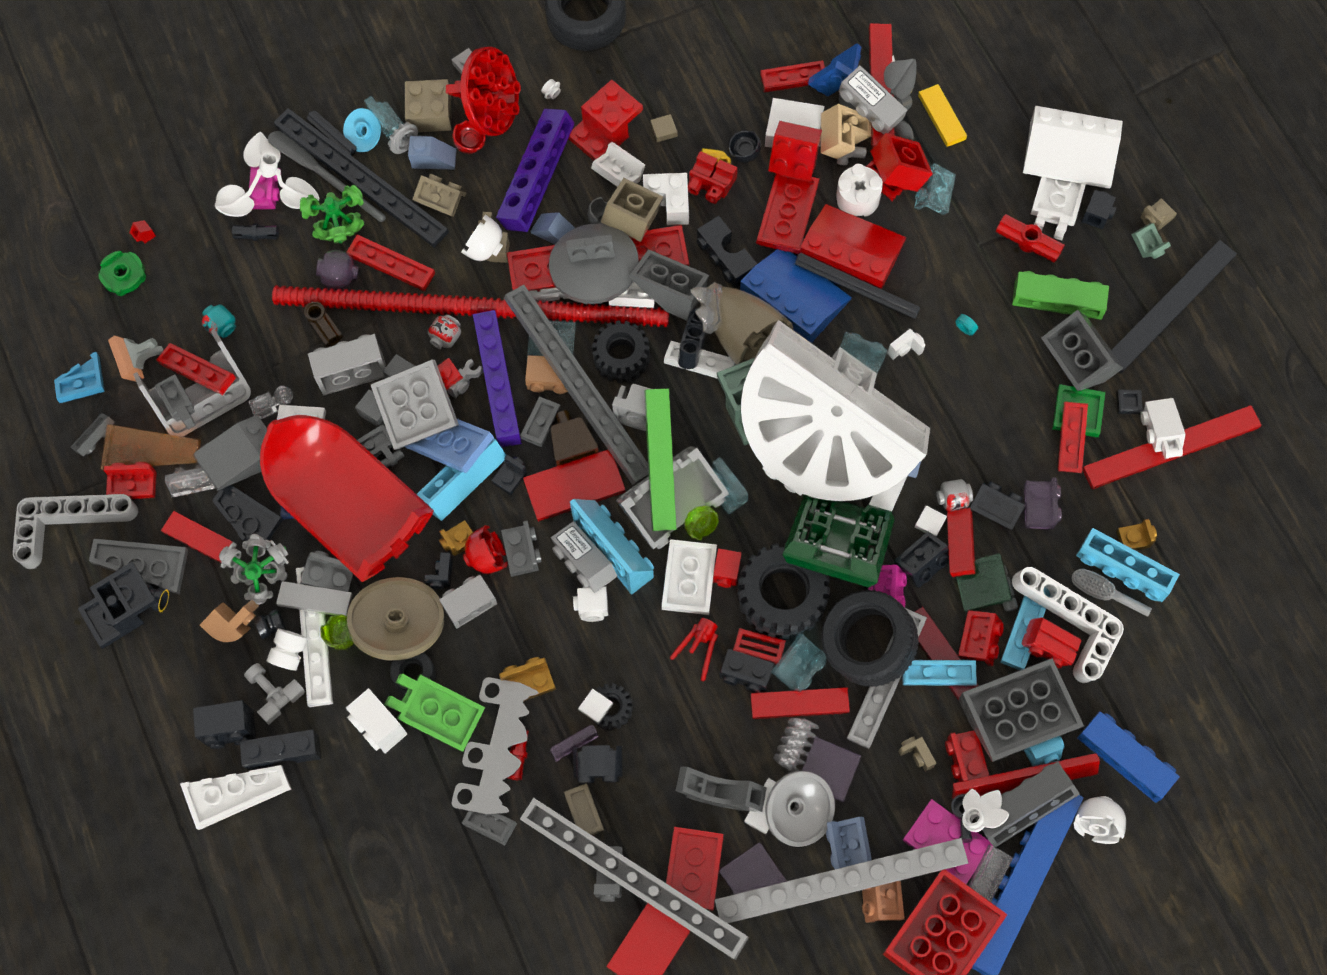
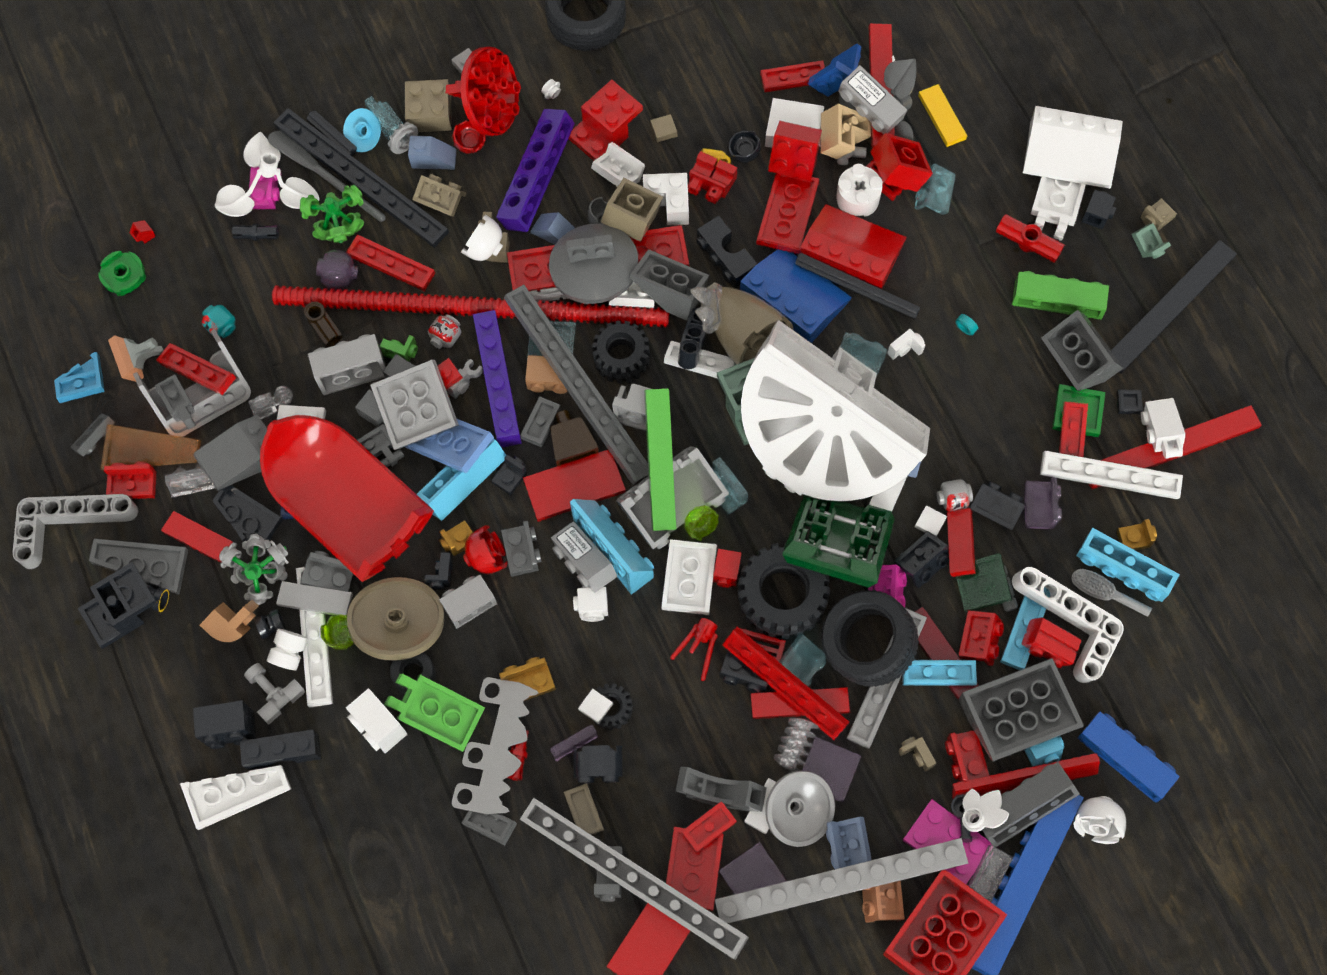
none -> bright green bracket [380,335,418,362]
none -> red plate [682,801,737,853]
none -> red tile [722,627,849,740]
none -> white tile [1040,451,1183,499]

